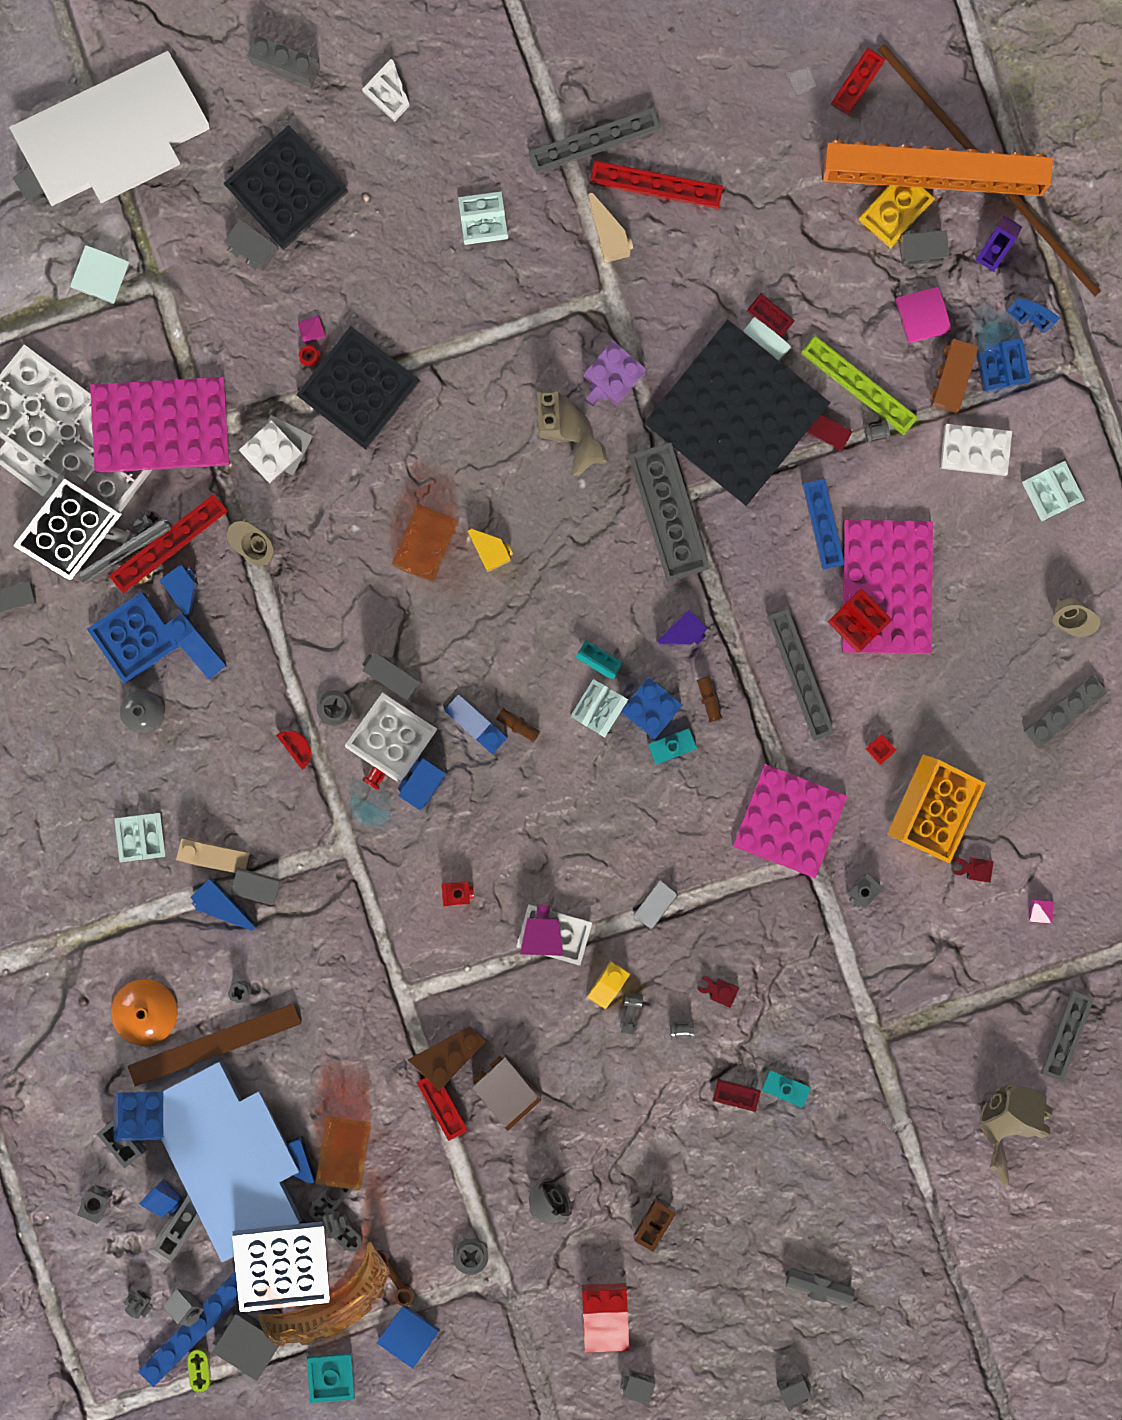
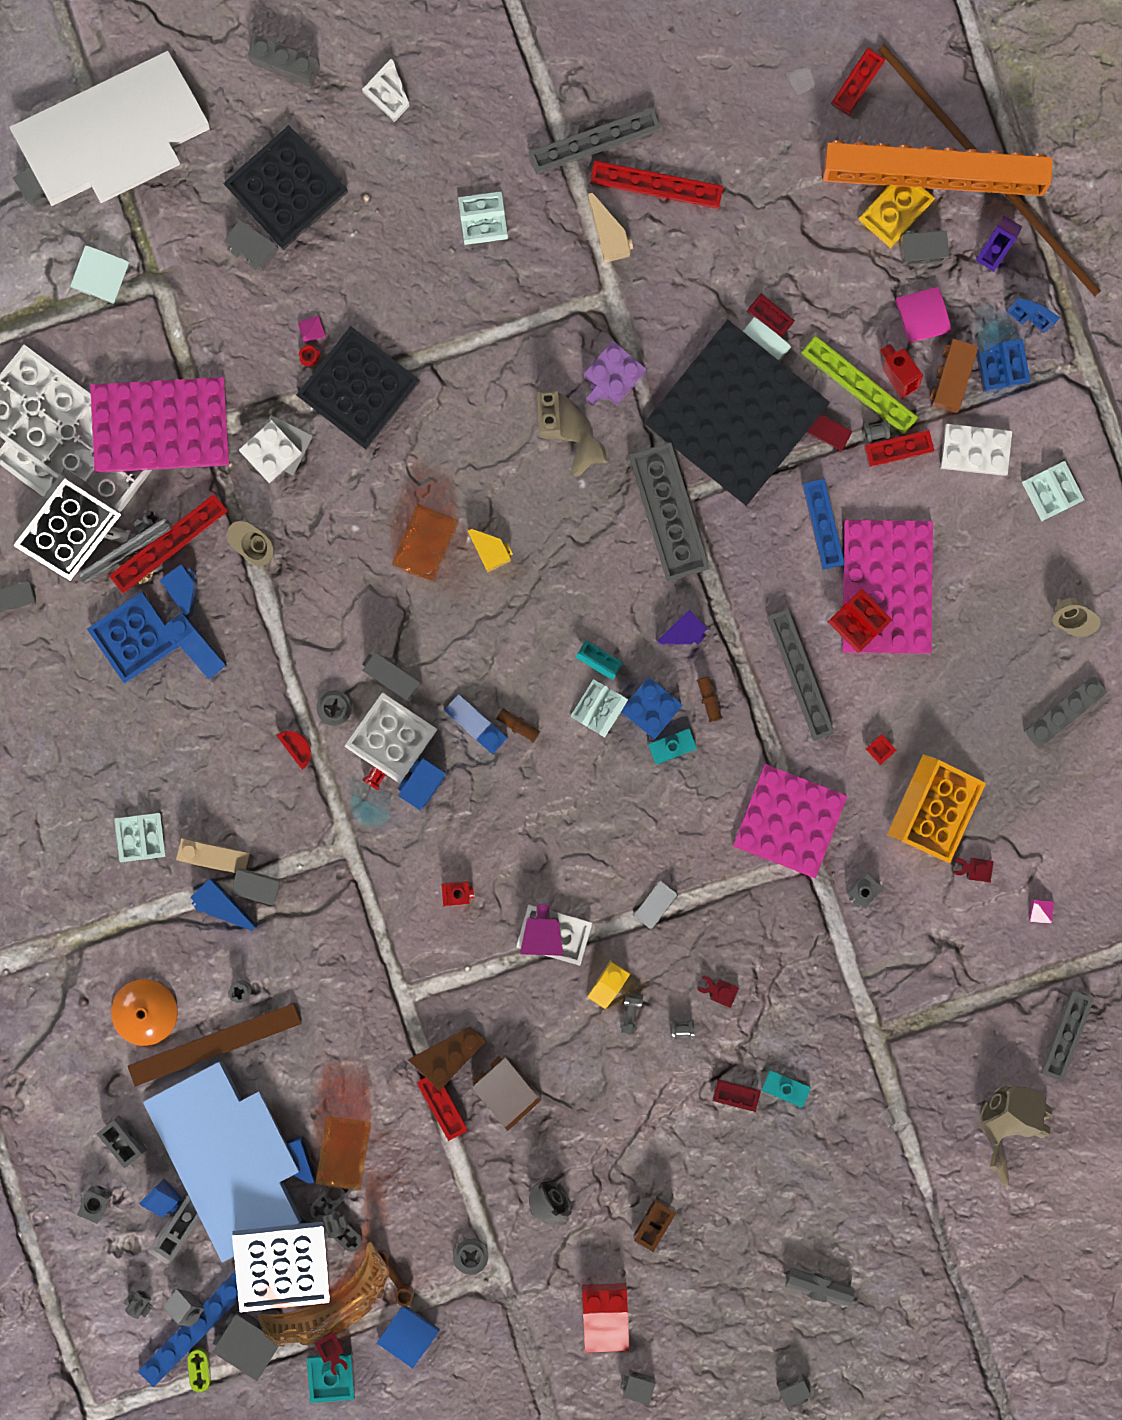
blue piece [114,1092,164,1141] -> none
dark grey cylinder [120,690,165,734] -> none
none -> dark red plate [314,1332,349,1376]
none -> red plate [864,430,935,468]
none -> red torso [880,344,923,399]

